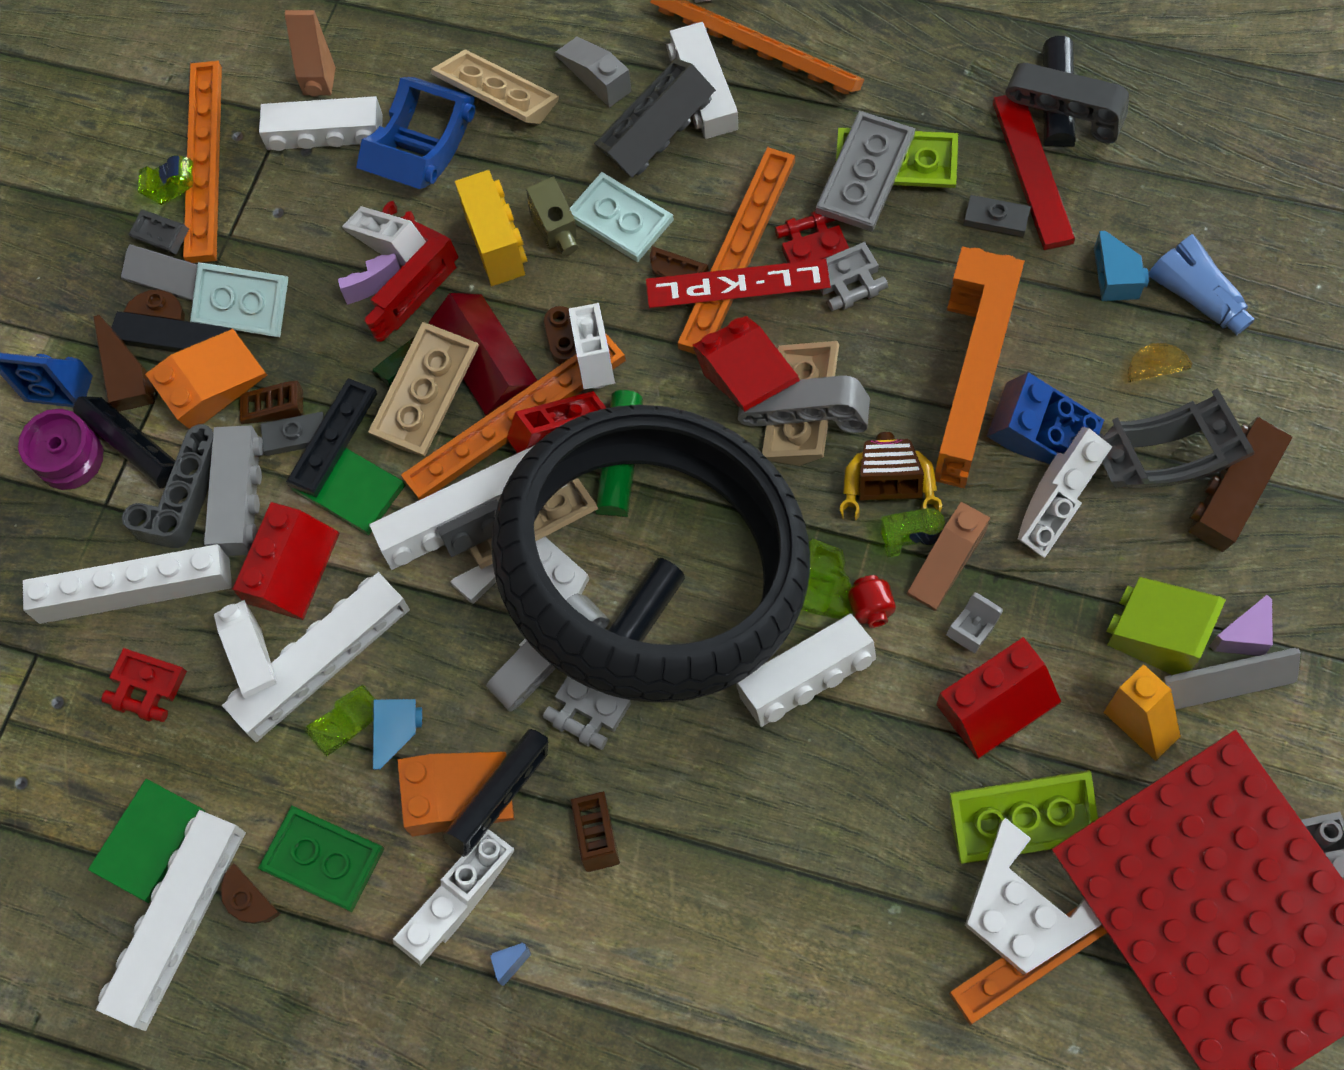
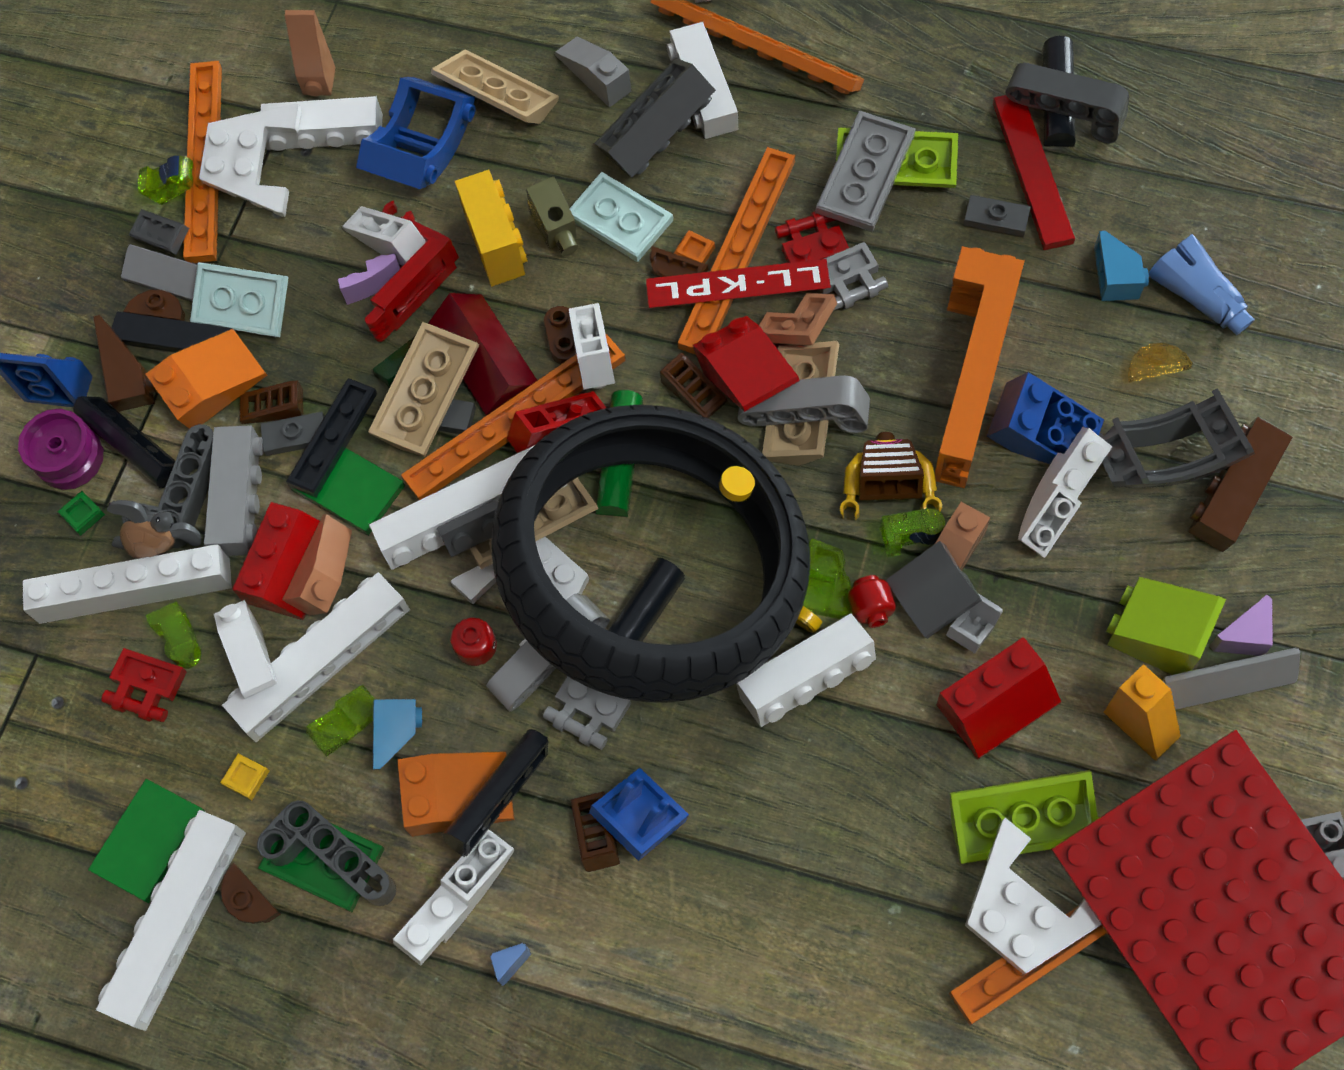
none -> green tile [57,491,105,536]
none -> animal [107,500,202,559]
none -> clear neon green leg [145,601,202,669]
none -> white wing [199,104,302,217]
none -> yellow tile [220,753,270,801]
none -> dark grey beam [257,800,396,906]
none -> nougat slope [282,514,352,616]
none -> dark grey tile [438,399,476,434]
none -> red head [450,617,497,666]
none -> blue plate [589,768,689,861]
none -> reddish brown slope [660,353,727,418]
none -> orange tile [674,230,715,264]
none -> yellow tile [719,466,755,502]
none -> nougat plate [759,293,837,345]
none -> yellow tile [796,606,823,633]
none -> dark grey slope [886,541,982,639]

